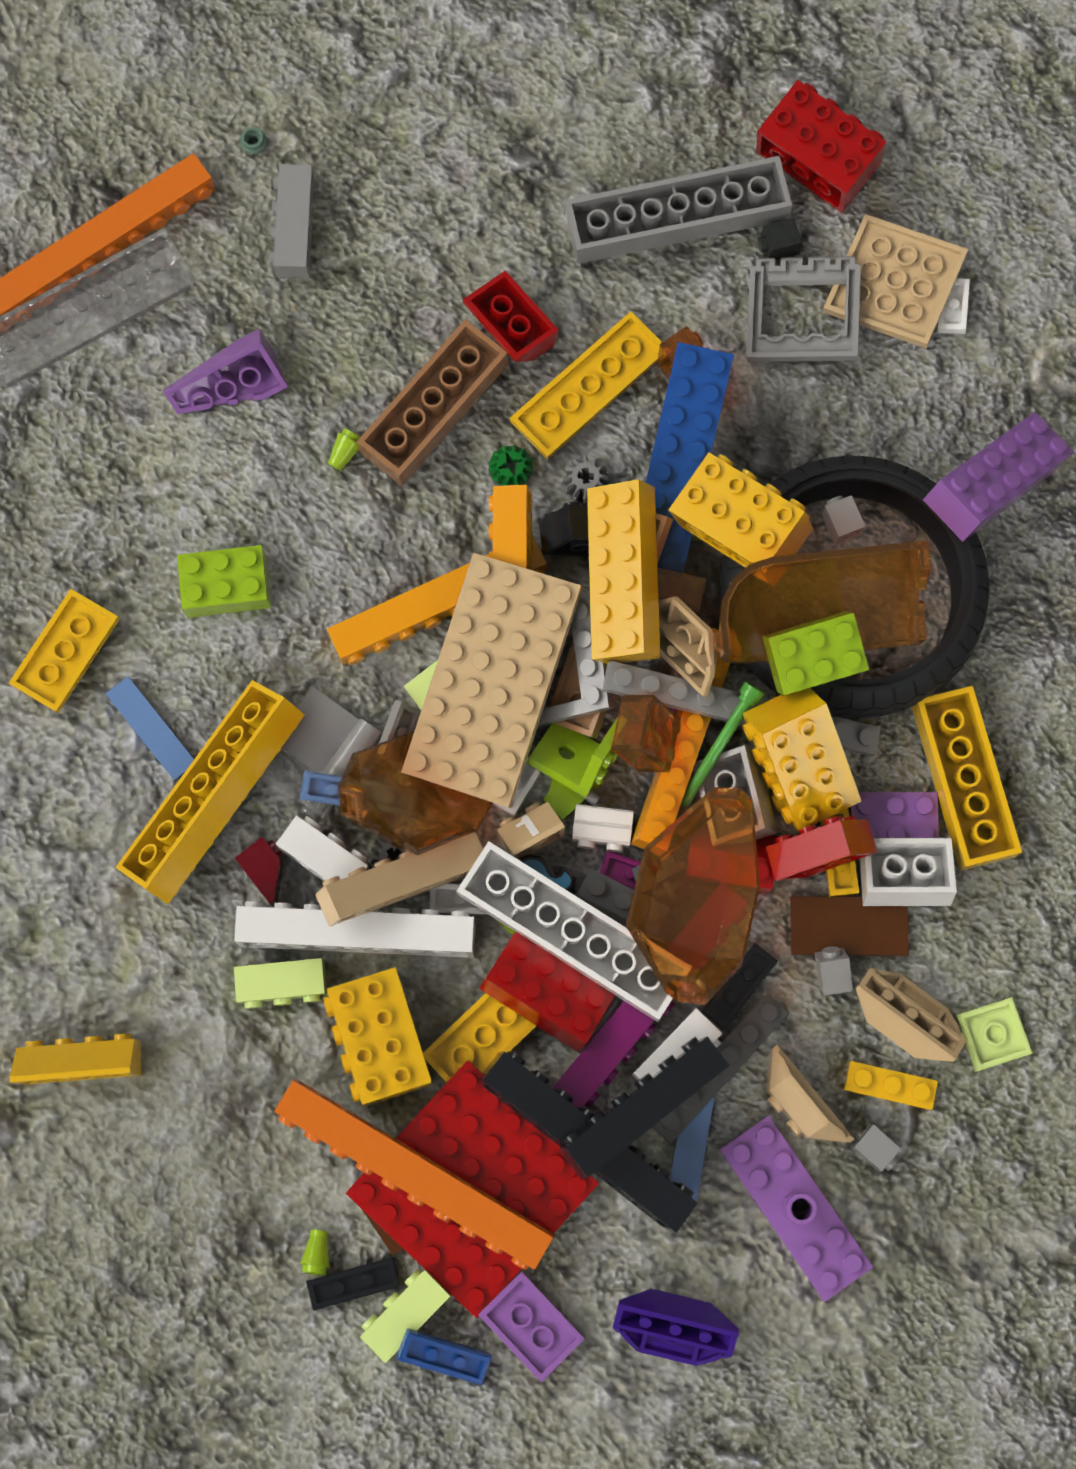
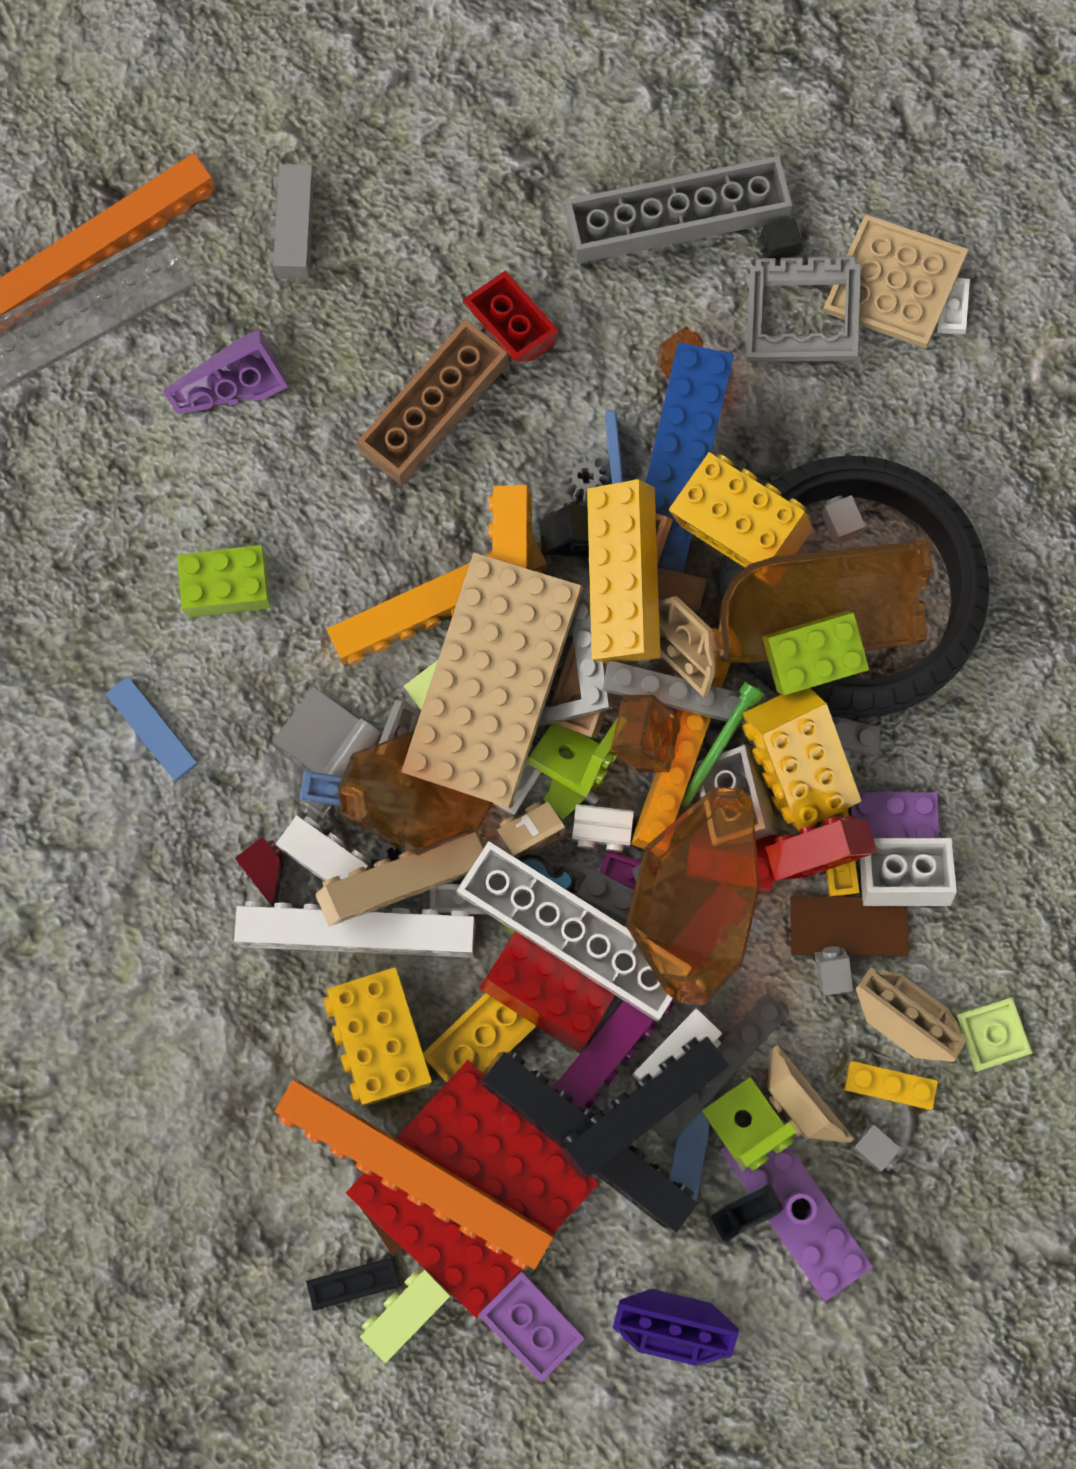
yellow plate [9,588,120,714] -> none
yellow slope [10,1034,142,1085] -> none
yellow brick [115,680,305,904] -> none
yellowish green brick [234,958,327,1009] -> none
sand green plate [240,127,267,155] -> none
lime cone [300,1230,330,1276] -> none
lime cone [327,428,360,471] -> none
blue tile [396,1328,492,1385] -> none
green gear [489,444,533,486] -> none
yellow plate [510,311,669,460] -> none
black tile [701,943,778,1030] -> none
red brick [756,80,886,213] -> none
yellow brick [912,686,1022,871] -> none
medium lavender brick [923,412,1074,542] -> none
none -> medium blue tile [605,411,623,484]
none -> lime bracket [701,1077,797,1172]
none -> black animal [707,1184,783,1244]

